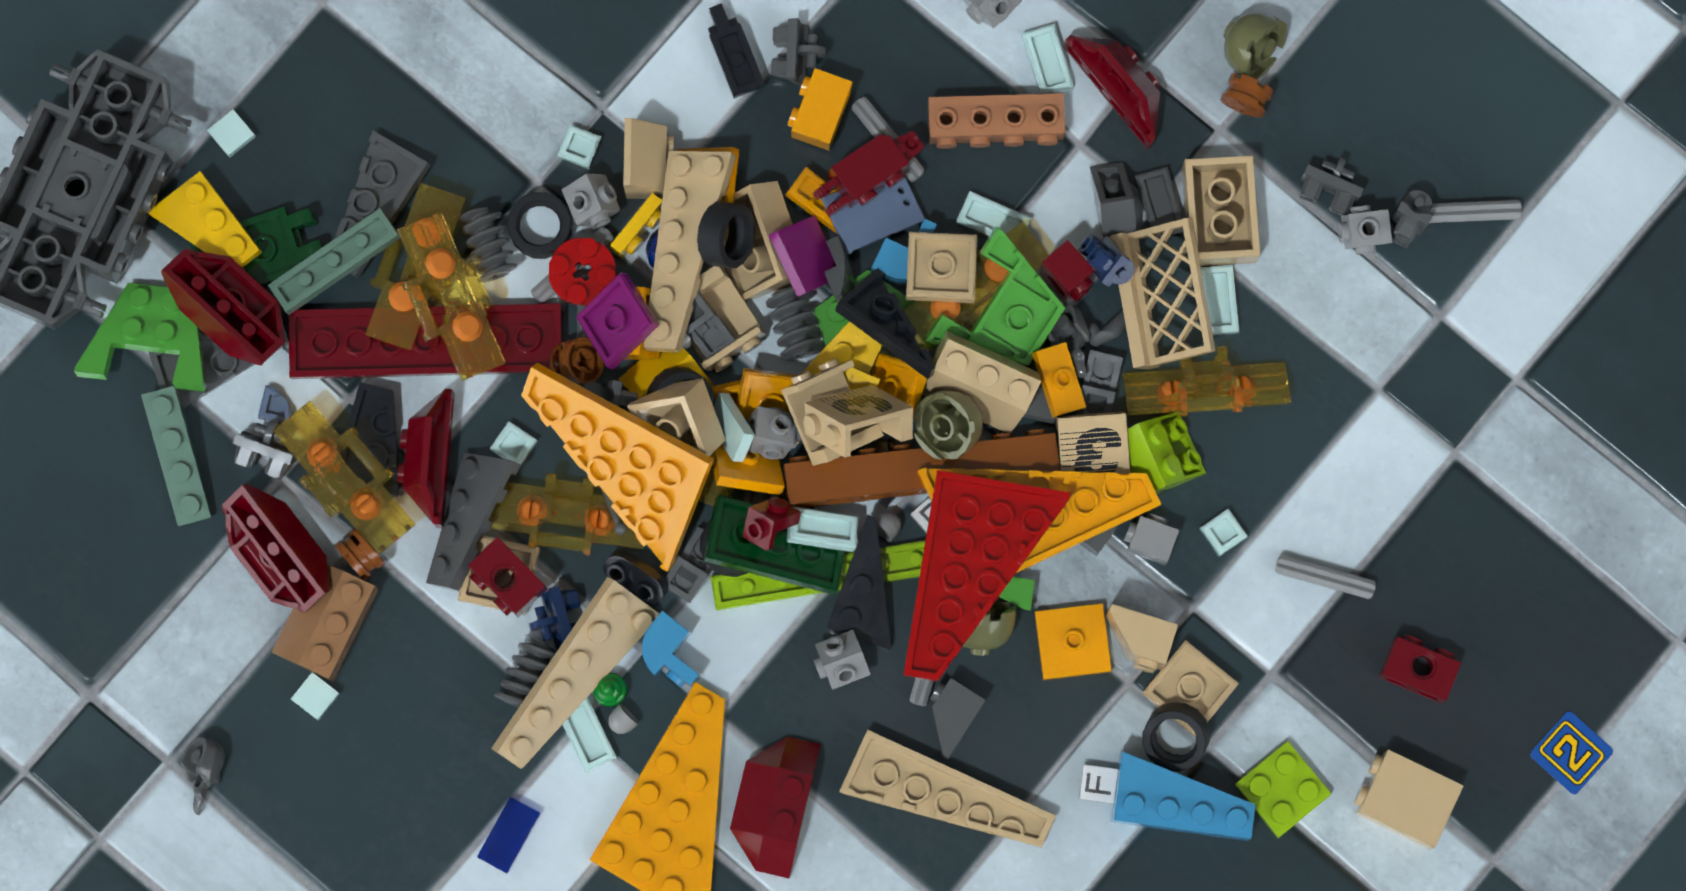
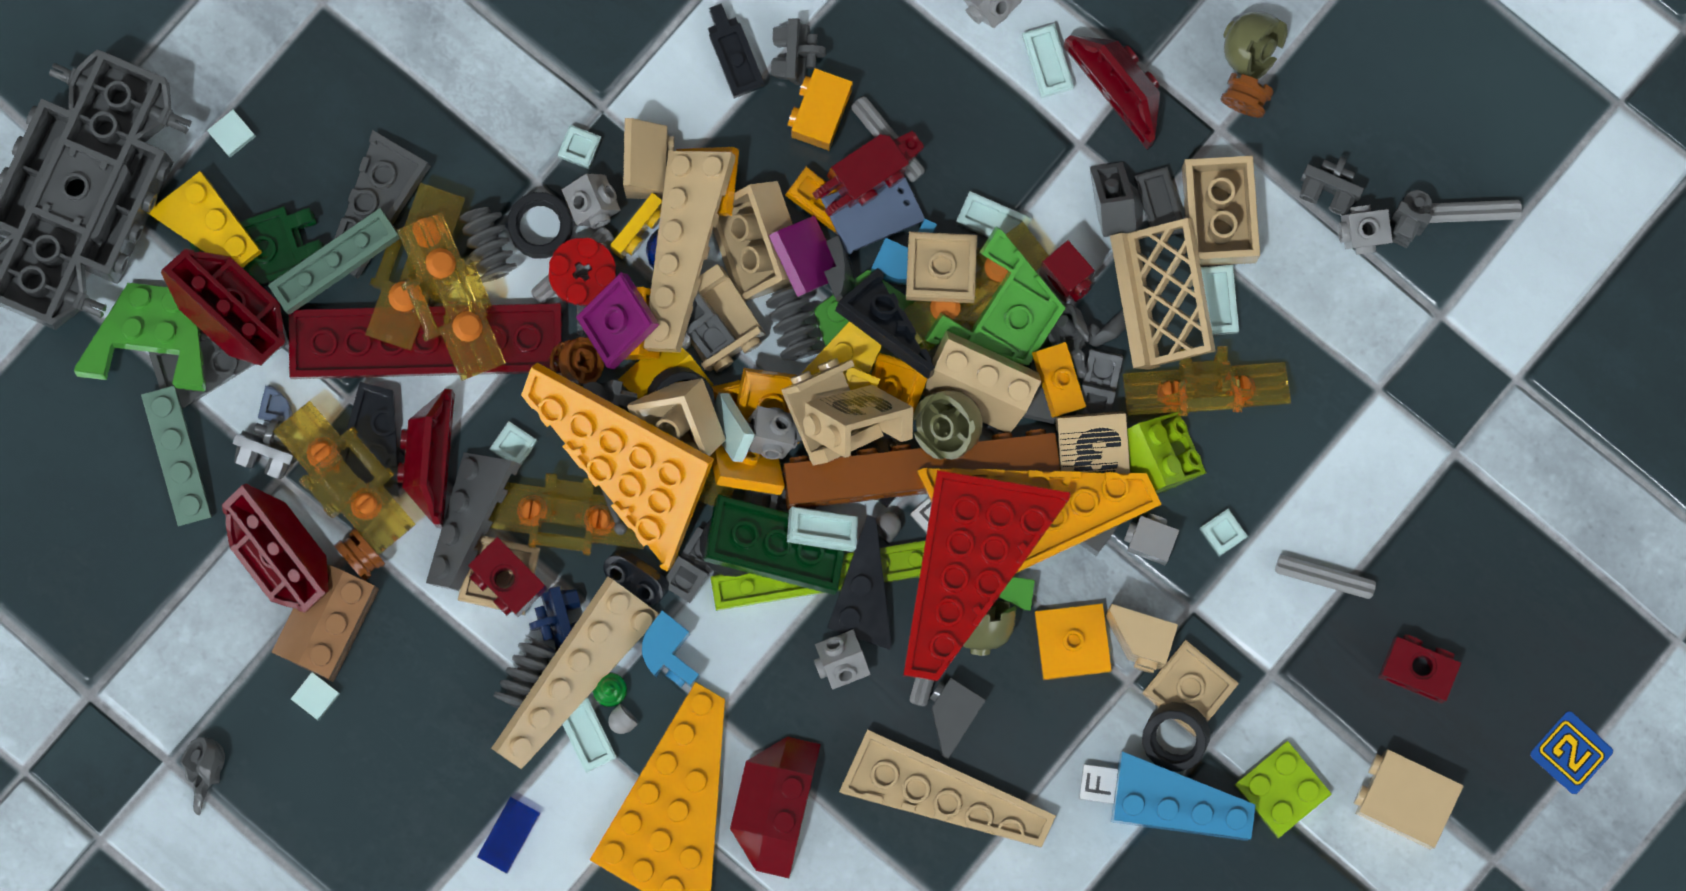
black tyre [697,202,756,268] -> none
dark red bracket [743,497,801,551] -> none
nougat brick [928,93,1065,149] -> none
dark blue hips [1078,233,1135,287] -> none

